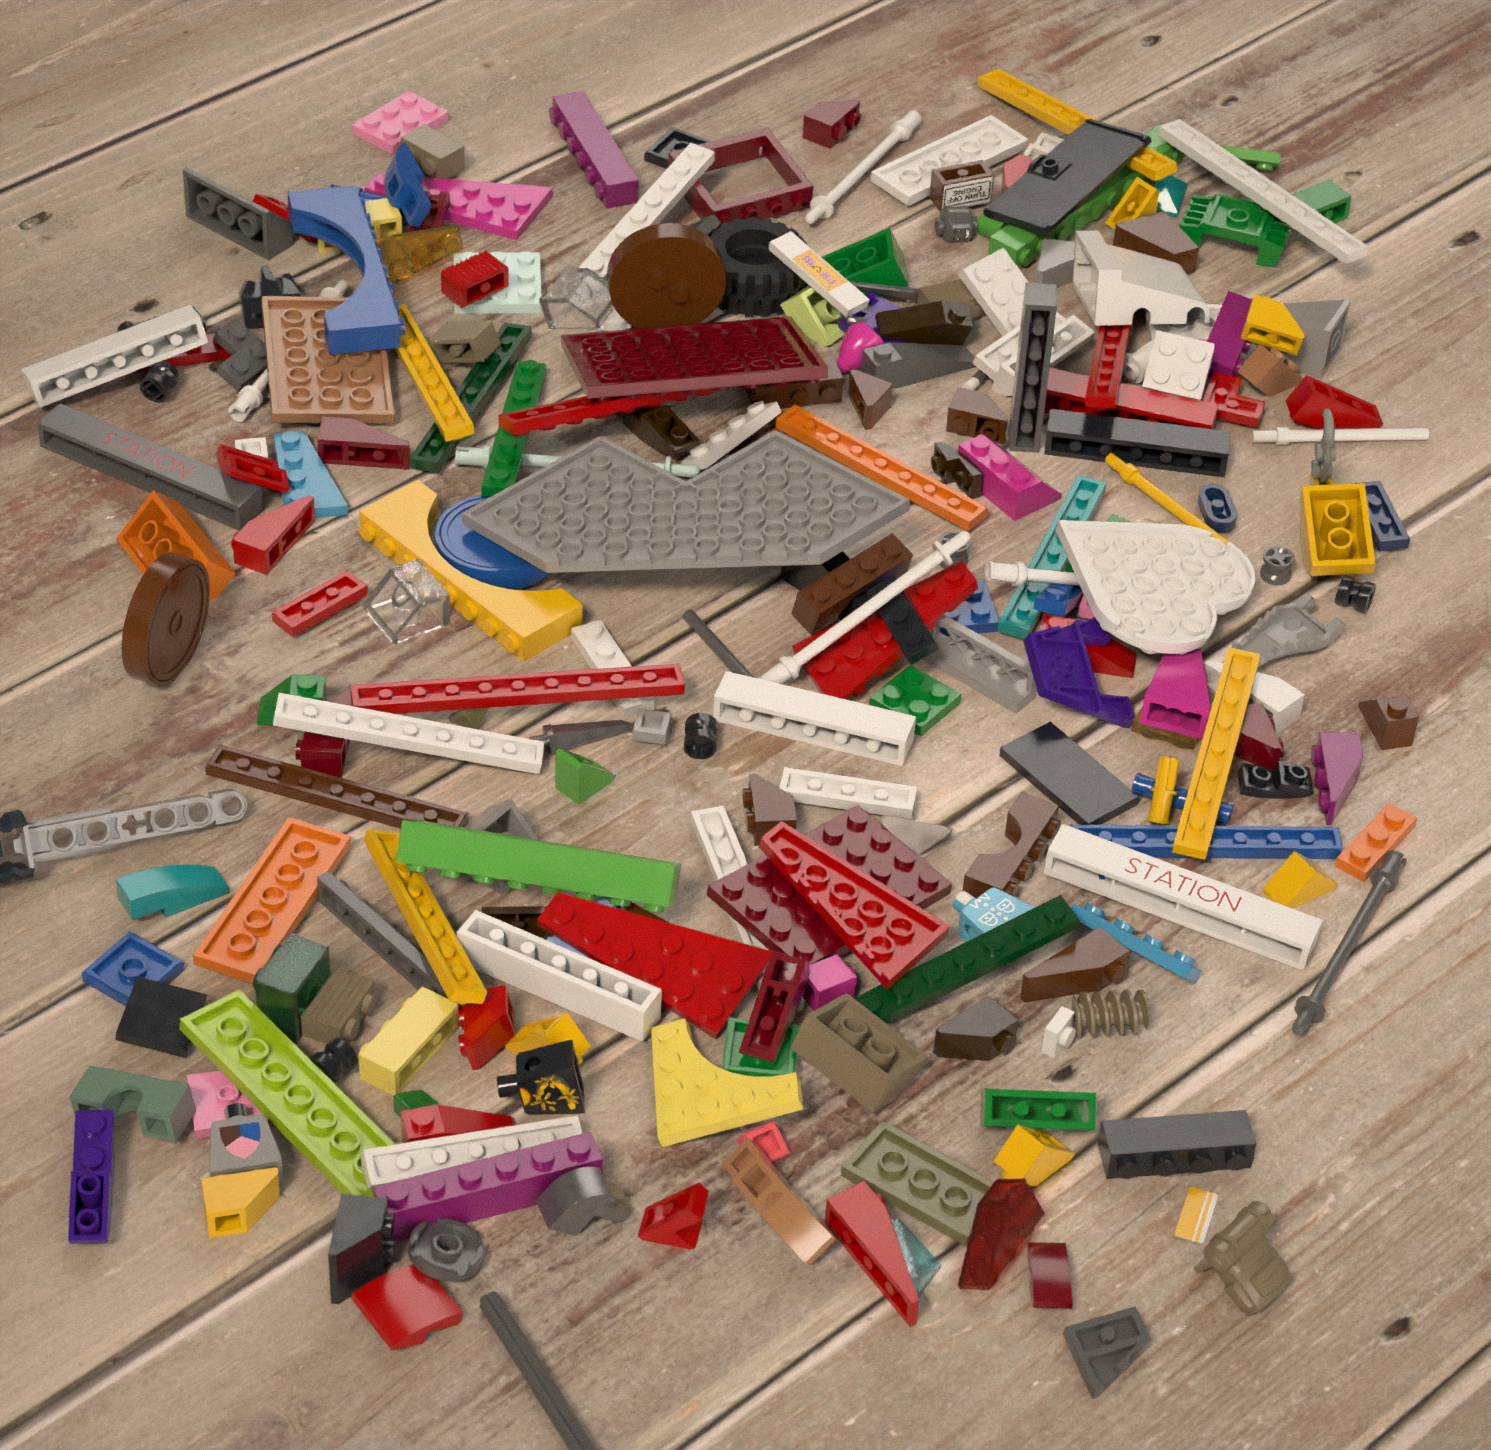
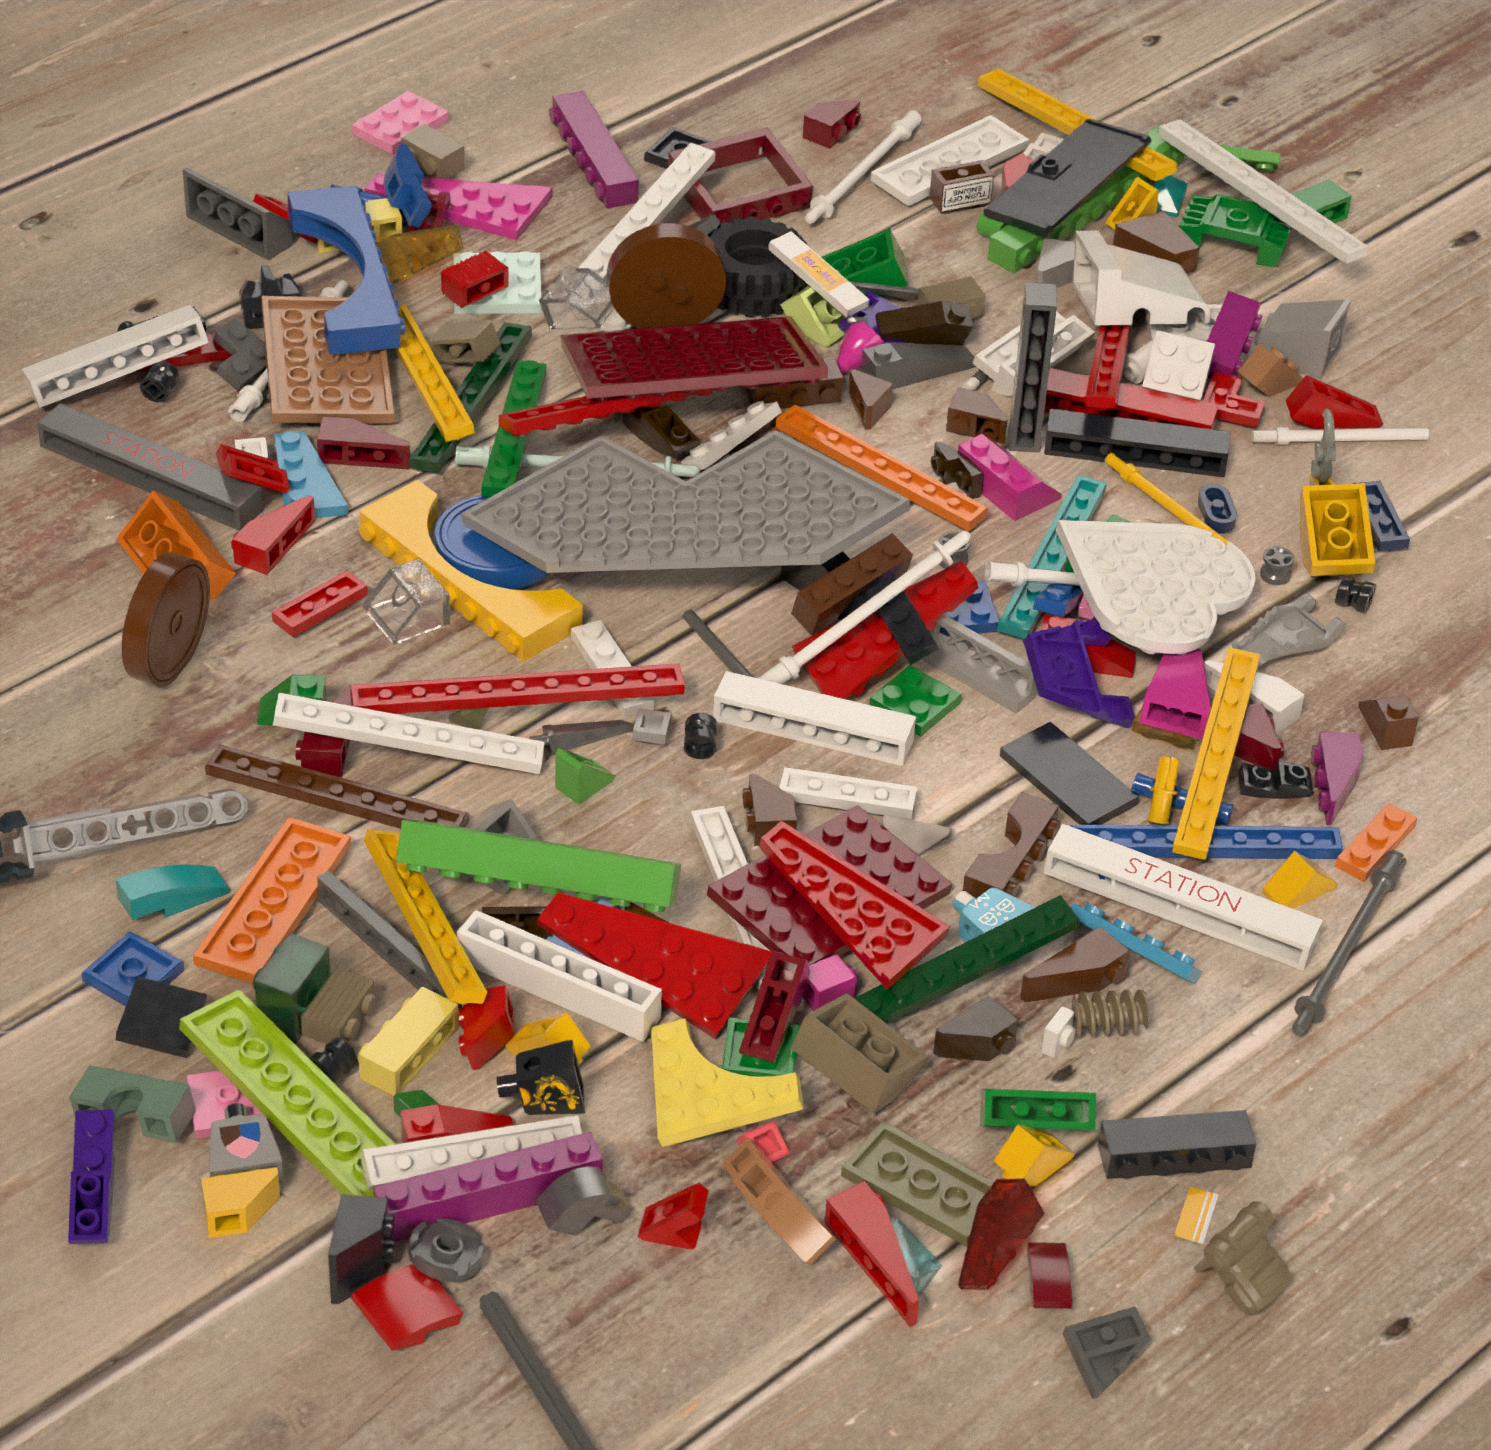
dark grey head [935,206,978,243] -> none
white plate [958,248,1029,337] -> none
yellow slope [1240,294,1305,355] -> none

